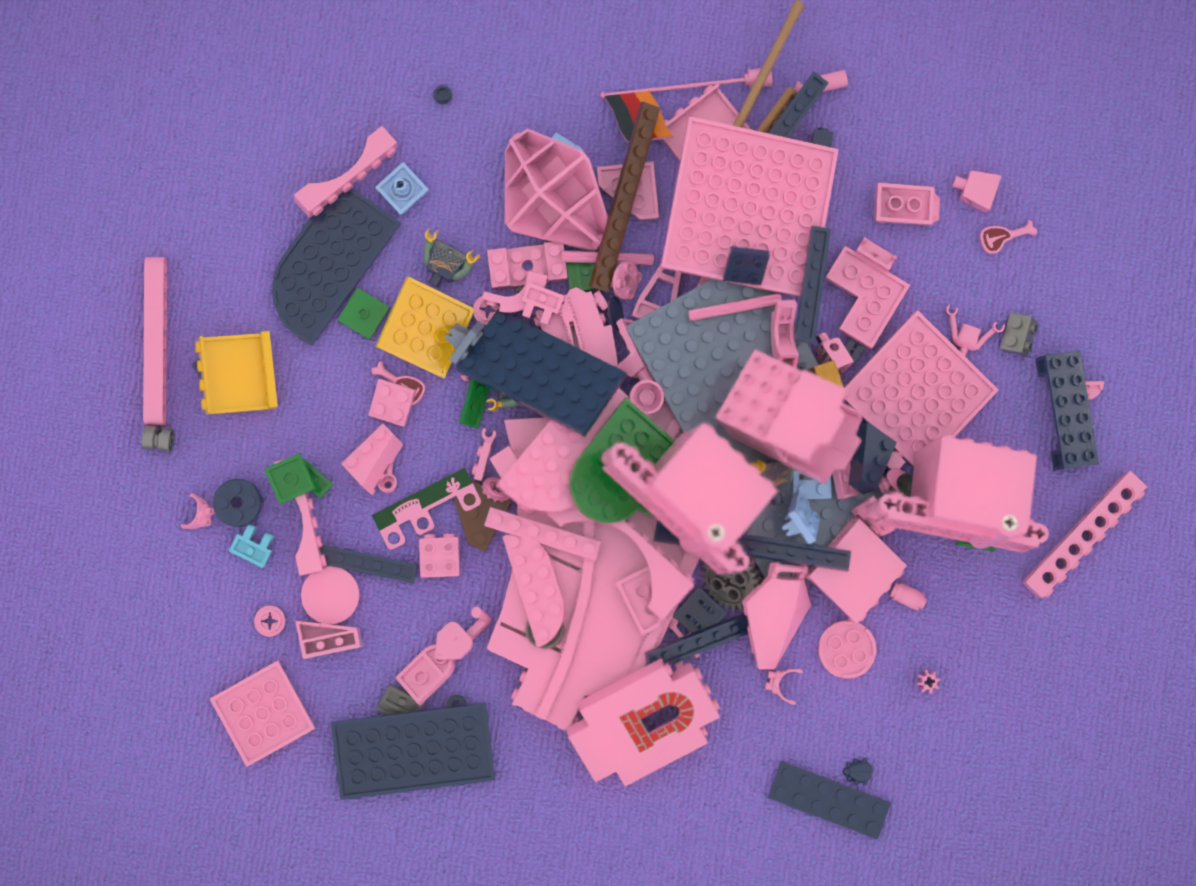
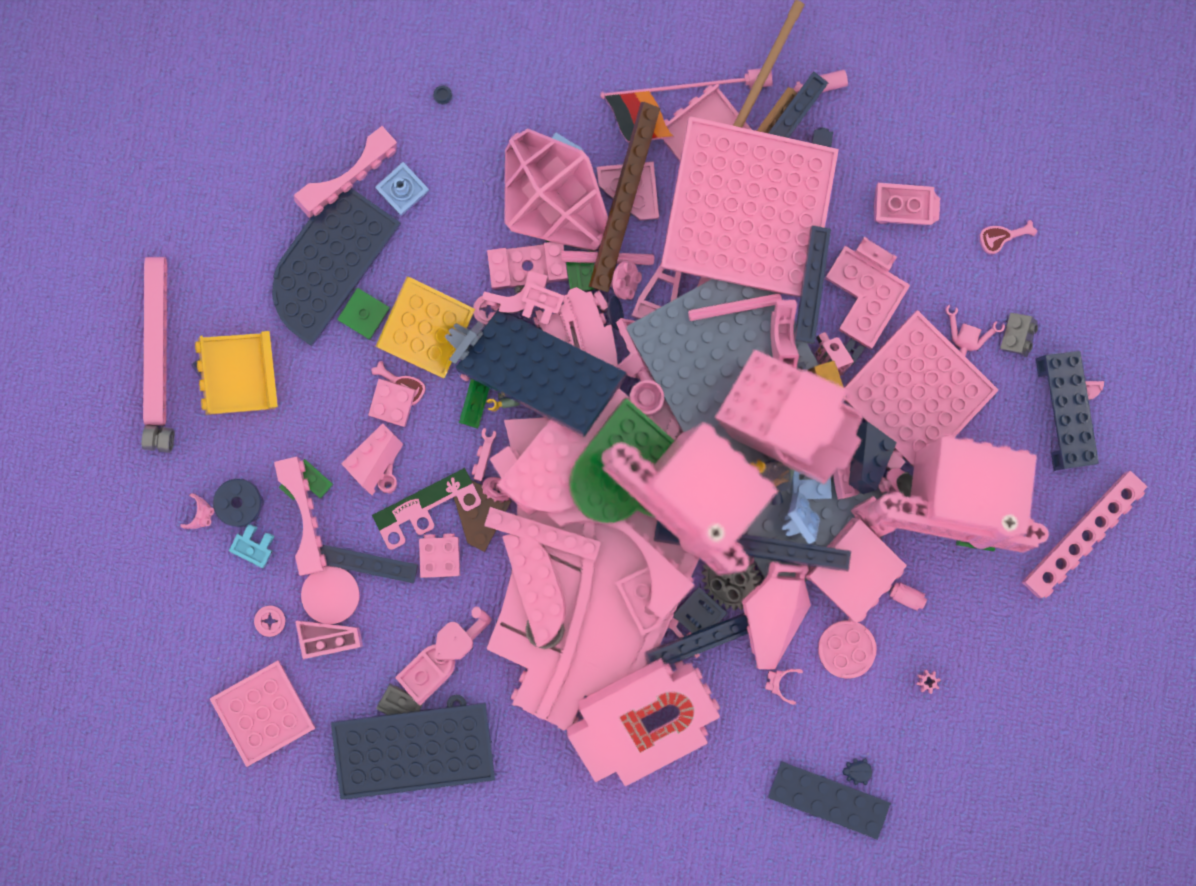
green tile [264,453,316,505] -> none
torso [423,228,480,288] -> none
dark blue plate [723,246,770,286] -> none
bright pink torso [952,171,1001,213] -> none

